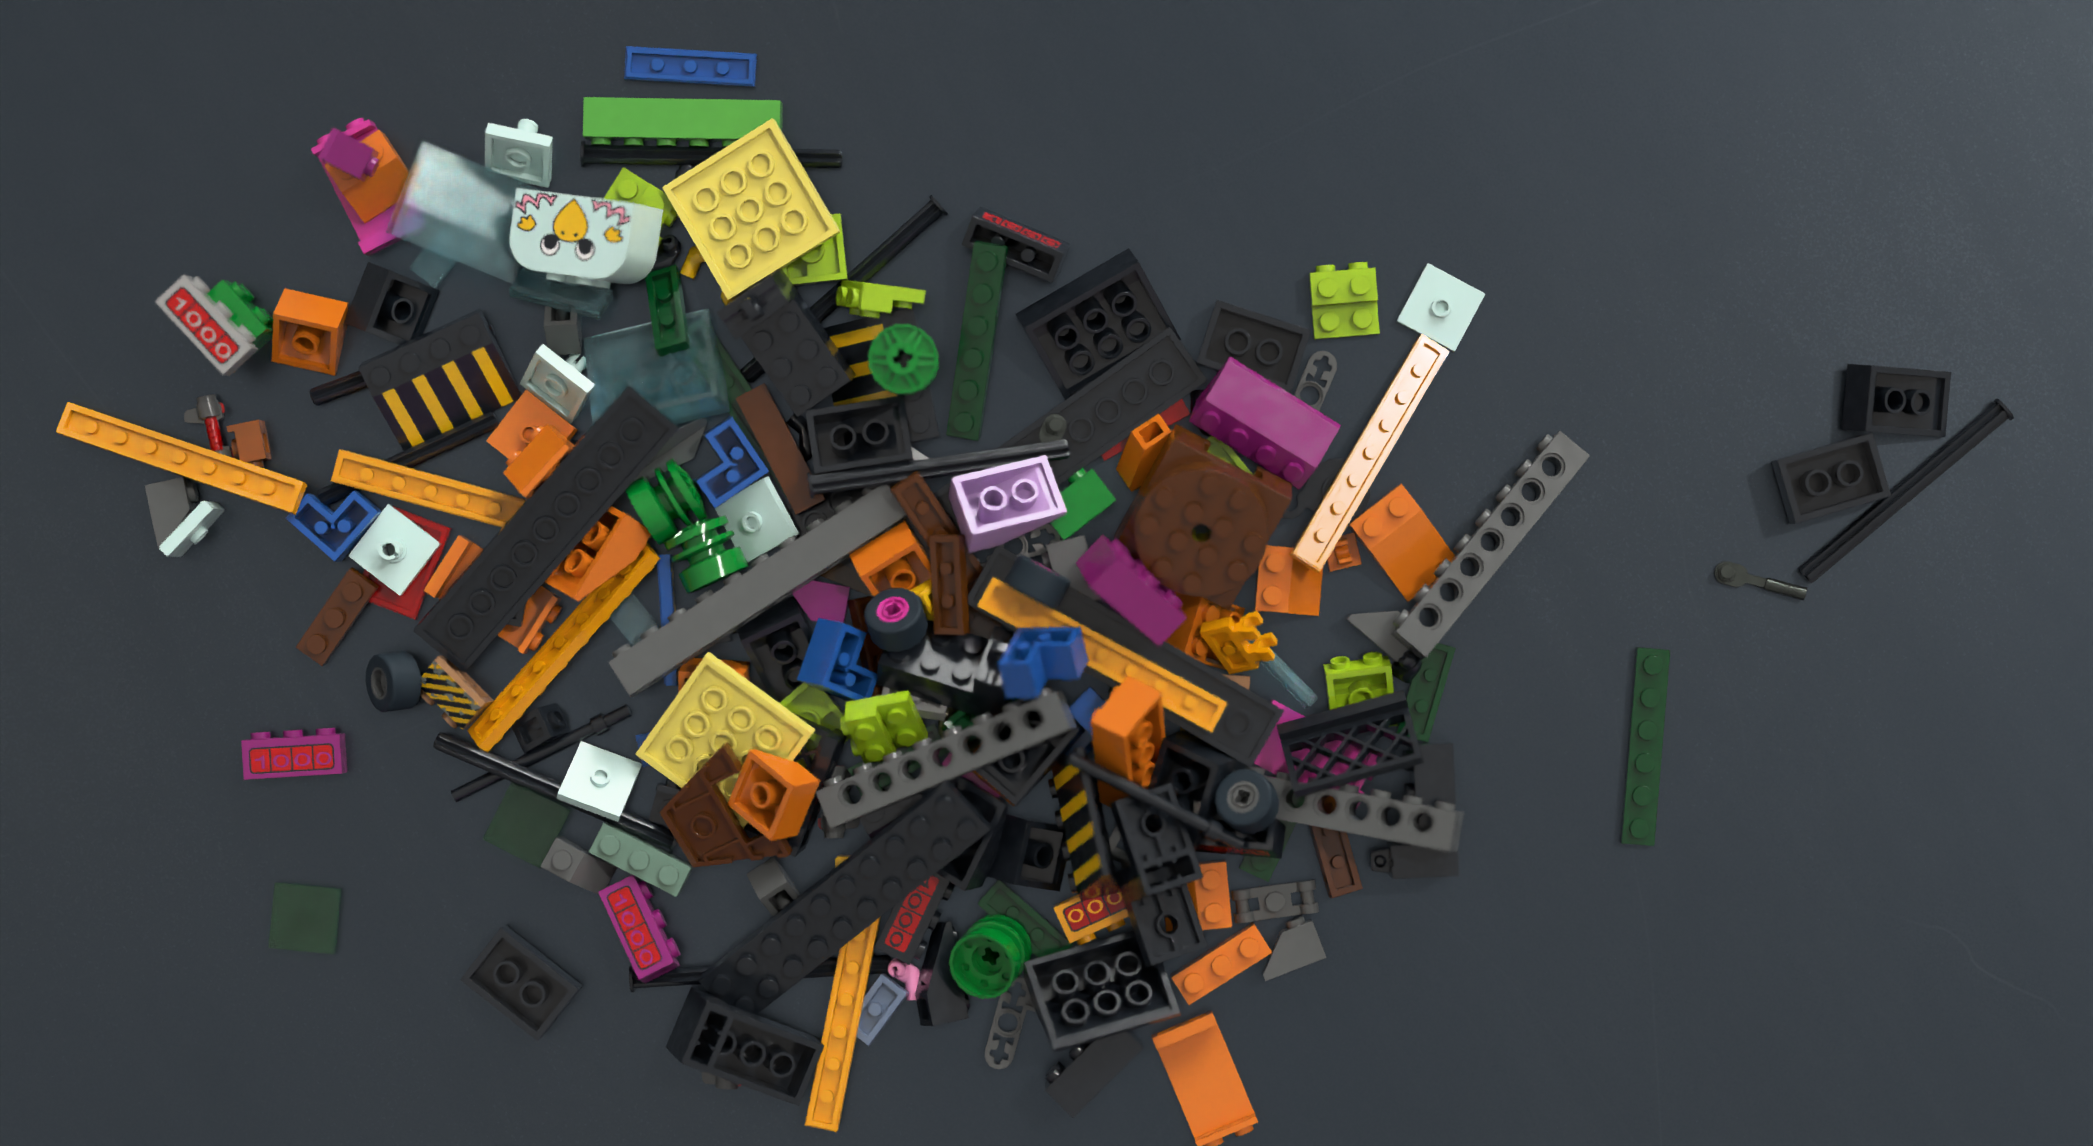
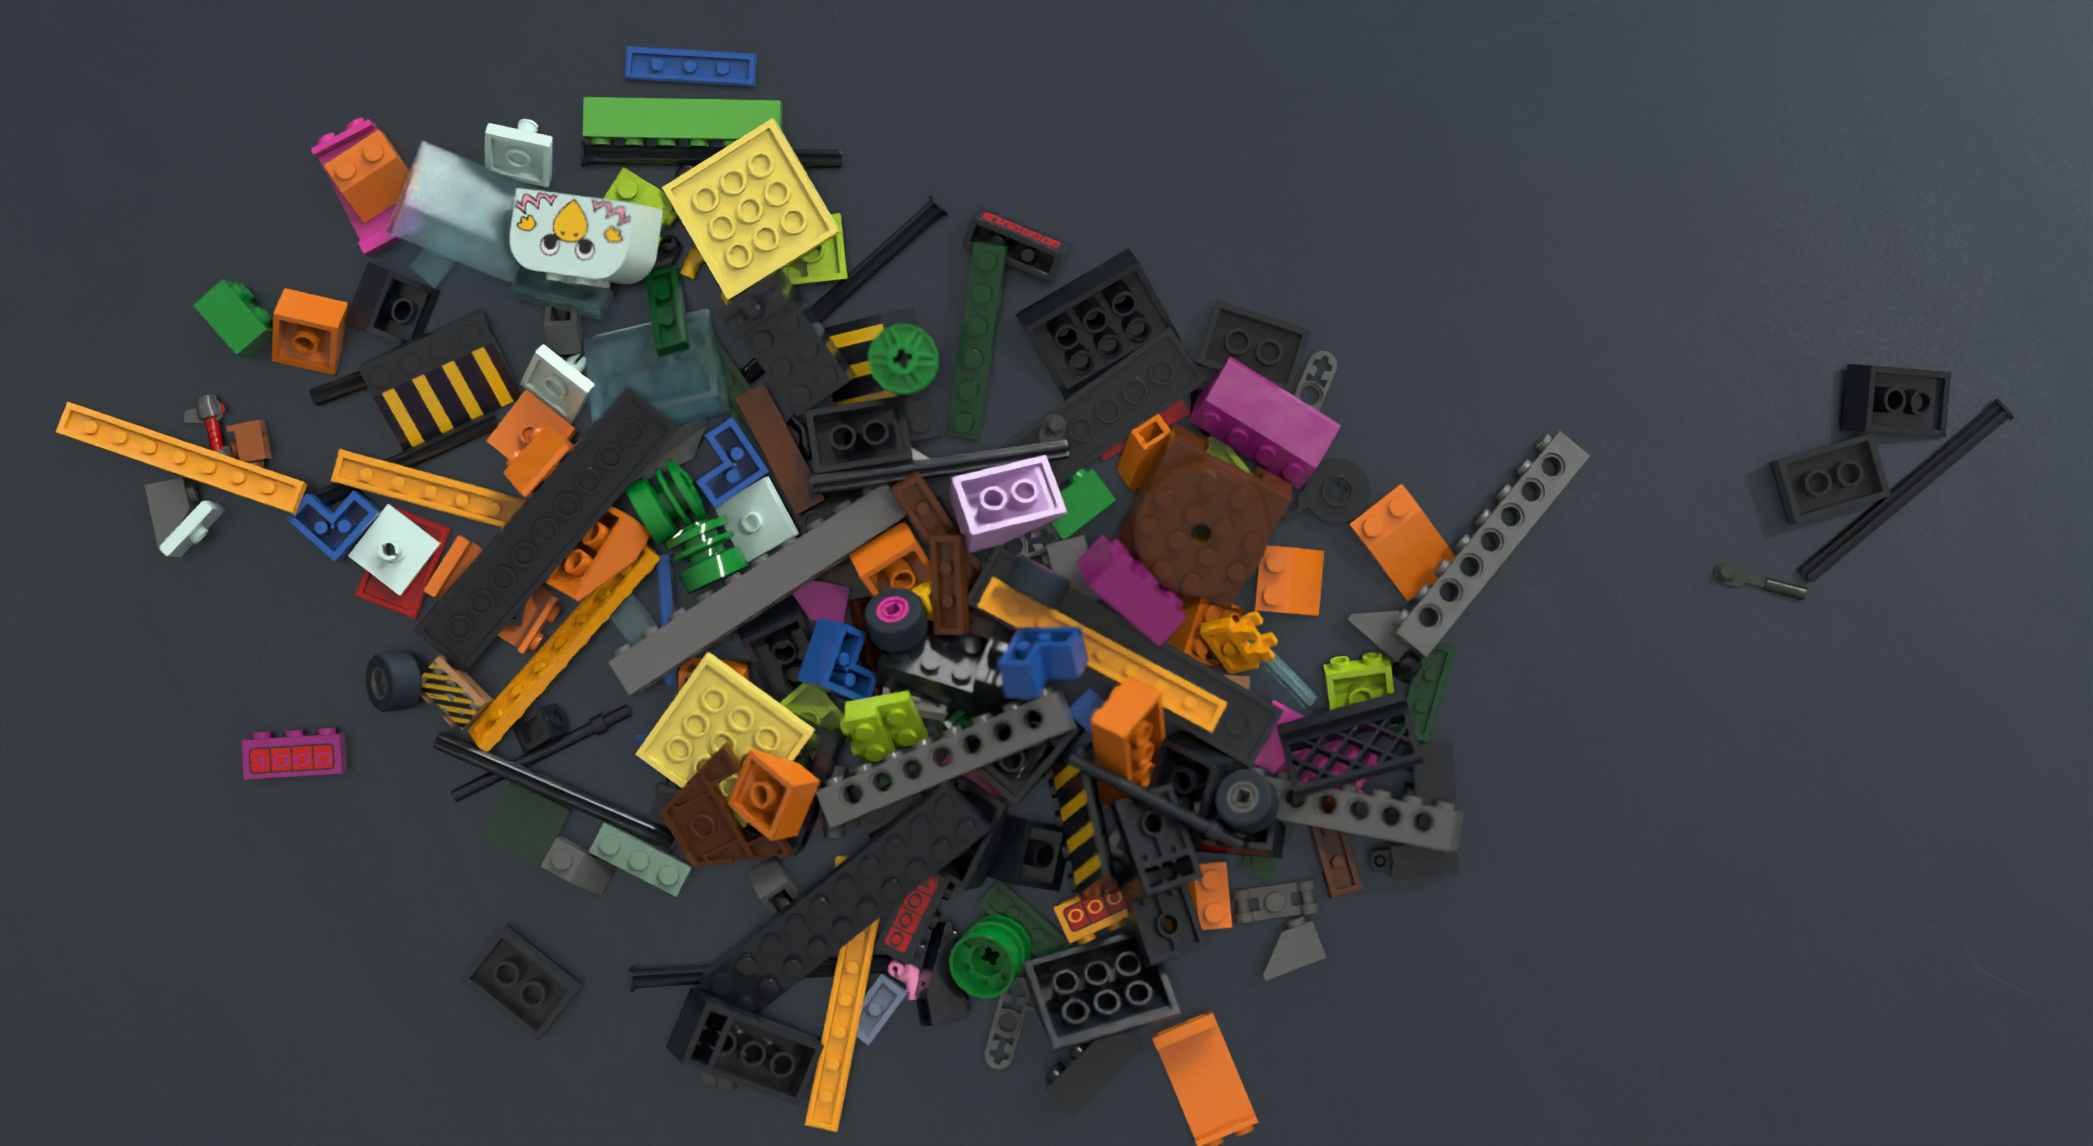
light grey brick [155,274,258,376] -> none
clear green plate [268,882,342,954] -> none
reddish brown plate [296,567,379,666] -> none
magenta slope [318,128,380,182] -> none
light aqua plate [557,741,642,822] -> none
magenta brick [598,875,681,983] -> none
lime plate [836,280,926,318] -> none
orange brick [1170,922,1272,1005] -> none
tile [1290,334,1449,573] -> none
lime plate [1309,262,1380,340] -> none
orange tile [1327,533,1362,572] -> none
light aqua plate [1396,263,1485,352] -> none
dark green plate [1620,647,1670,846] -> none

